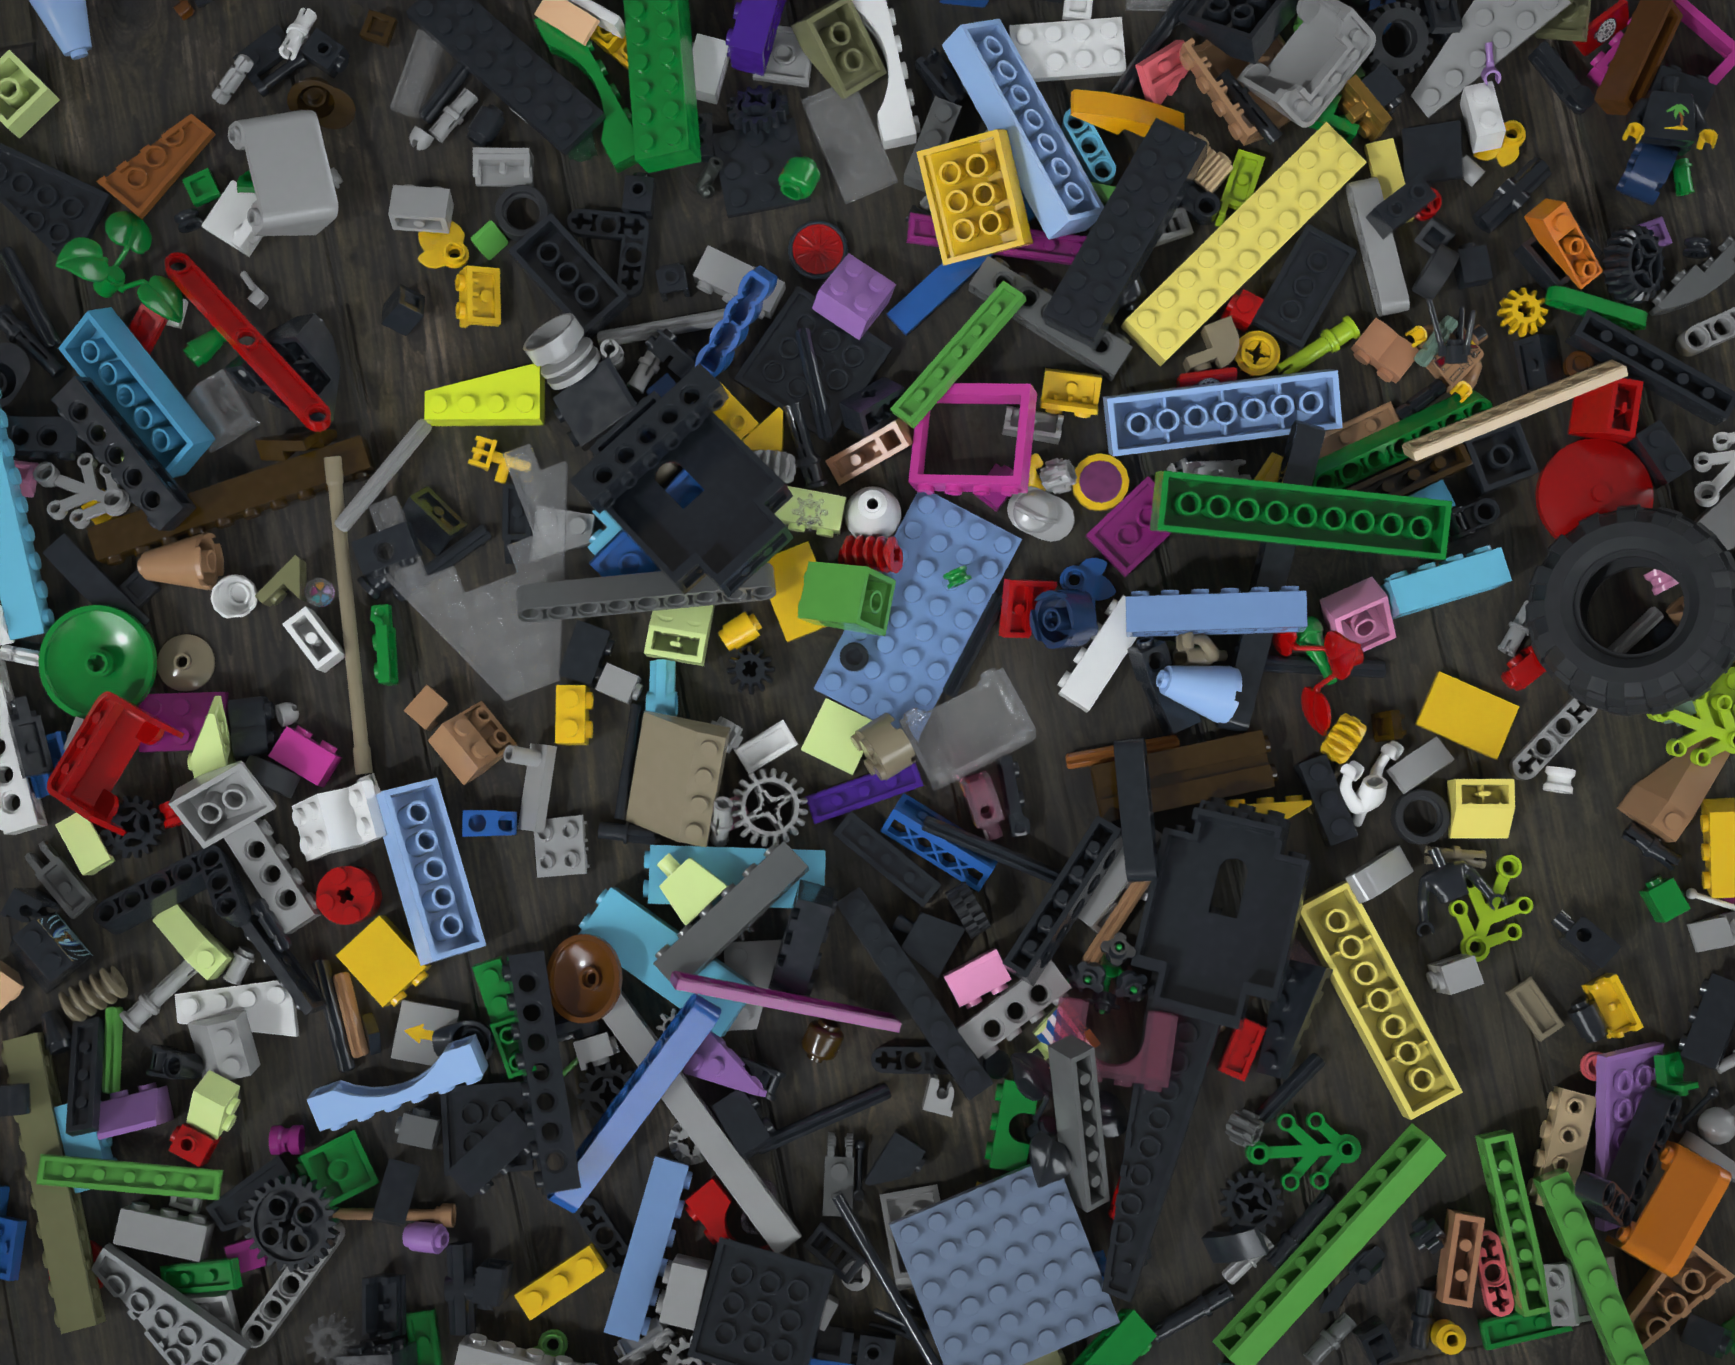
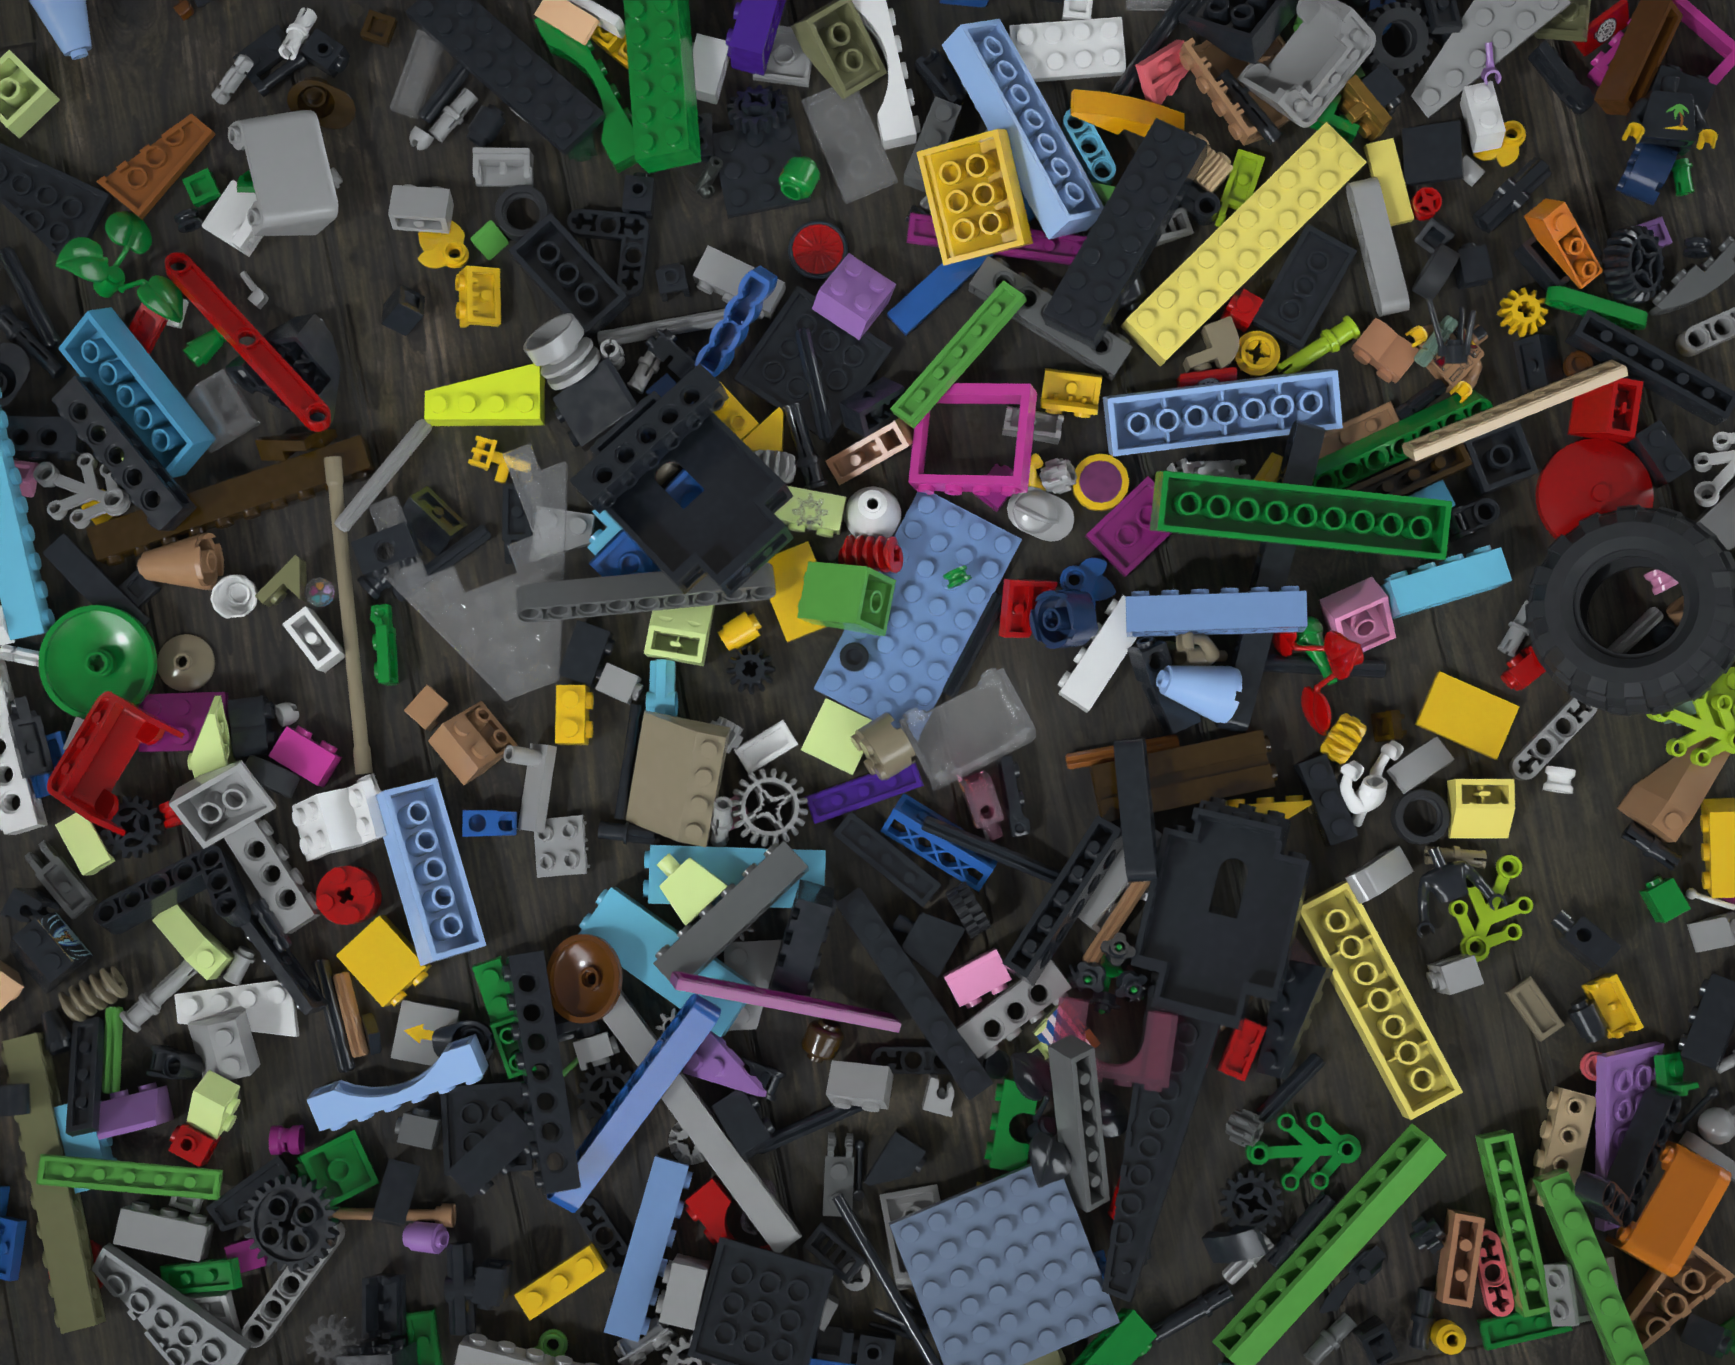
black brick [1366,174,1437,240] -> none
none -> light grey brick [826,1060,894,1112]

